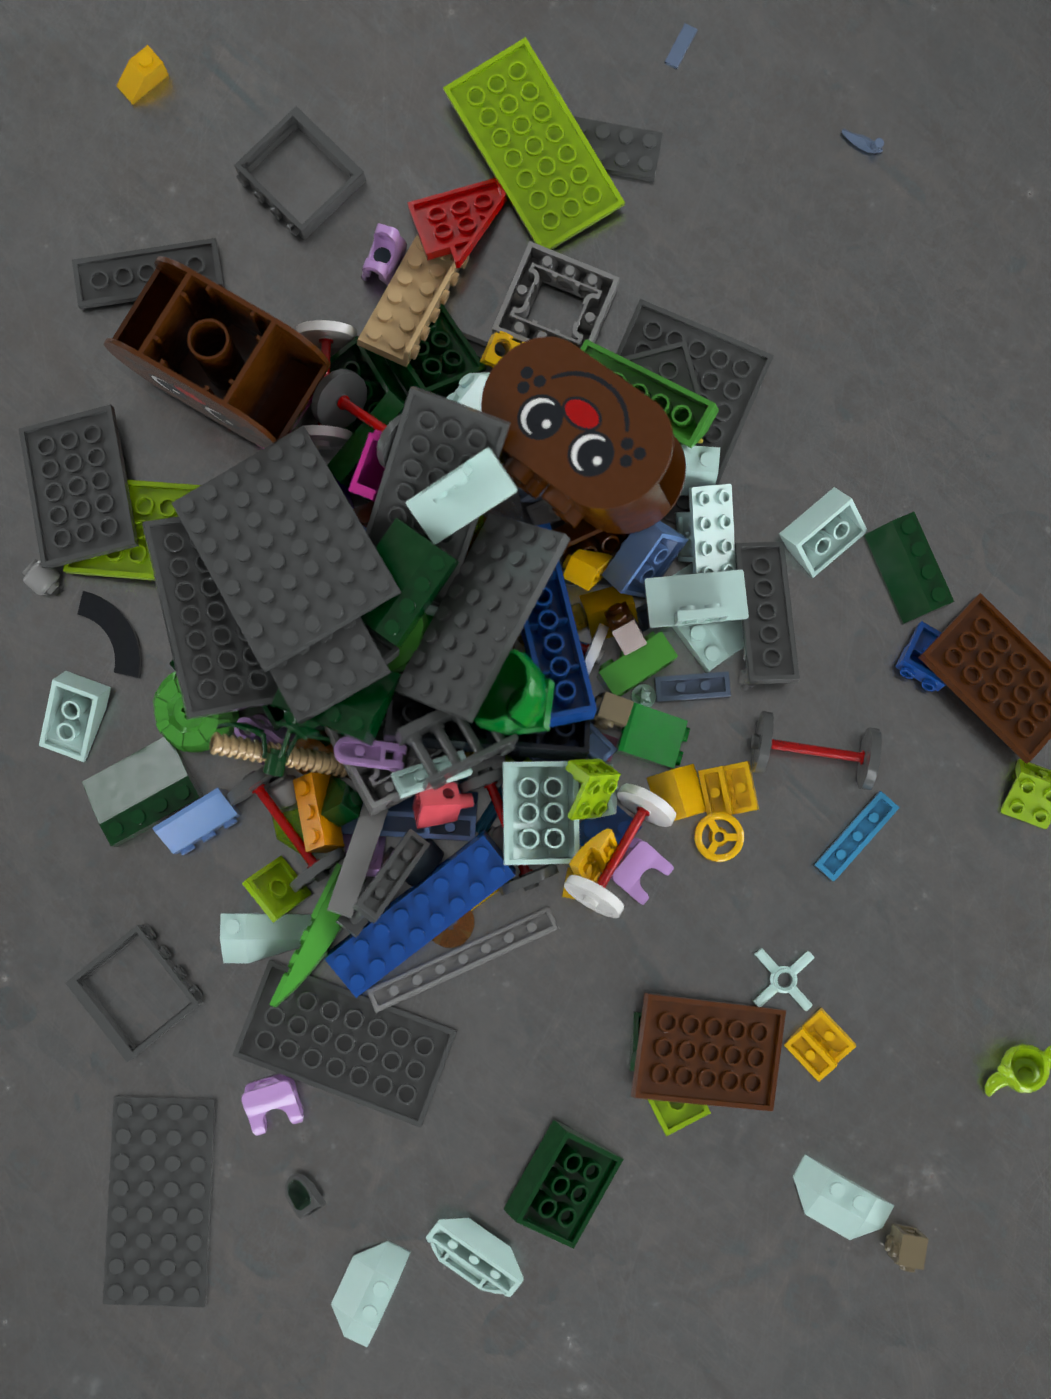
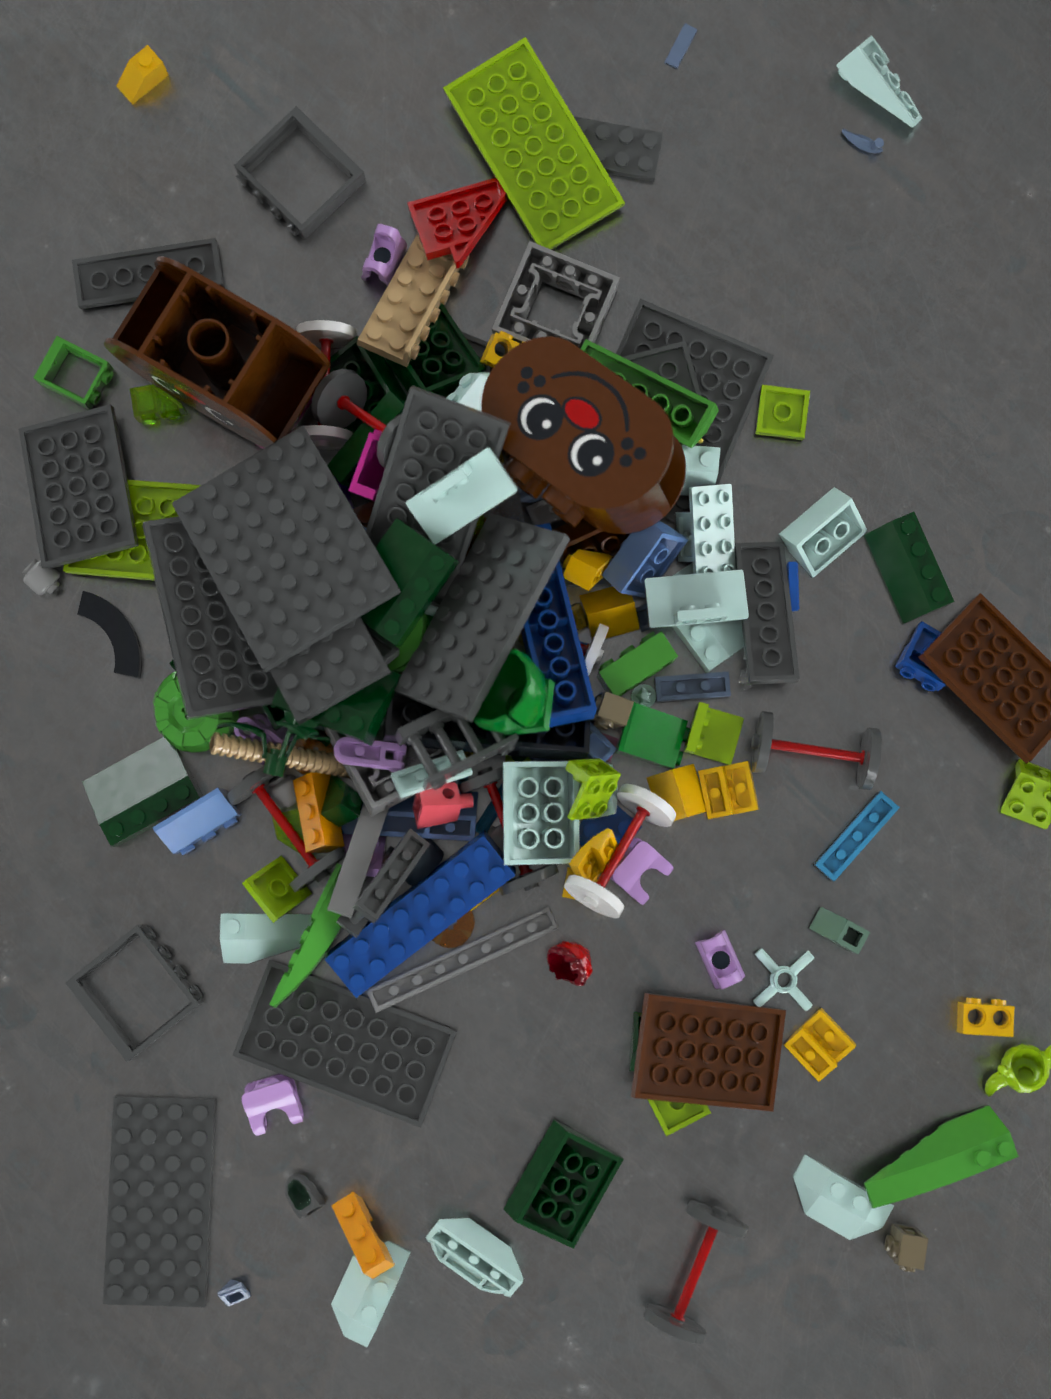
light aqua slope [39,671,111,762] -> none
brick [604,601,647,656] -> none
yellow piece [694,812,744,862] -> none
none -> bright green window [33,336,114,410]
none -> clear neon green slope [130,384,187,425]
none -> sand blue slope [217,1279,251,1307]
none -> light orange arch [331,1192,395,1279]
none -> dark red hair [547,941,593,987]
none -> dark grey piece [643,1200,749,1344]
none -> lime bracket [683,702,744,765]
none -> lavender piece [695,929,745,989]
none -> lime plate [755,385,810,440]
none -> blue tile [787,561,800,611]
none -> sand green slope [809,907,870,954]
none -> light aqua wedge [836,35,922,128]
none -> bright green wedge [864,1105,1019,1208]
none -> yellow brick [957,997,1015,1037]

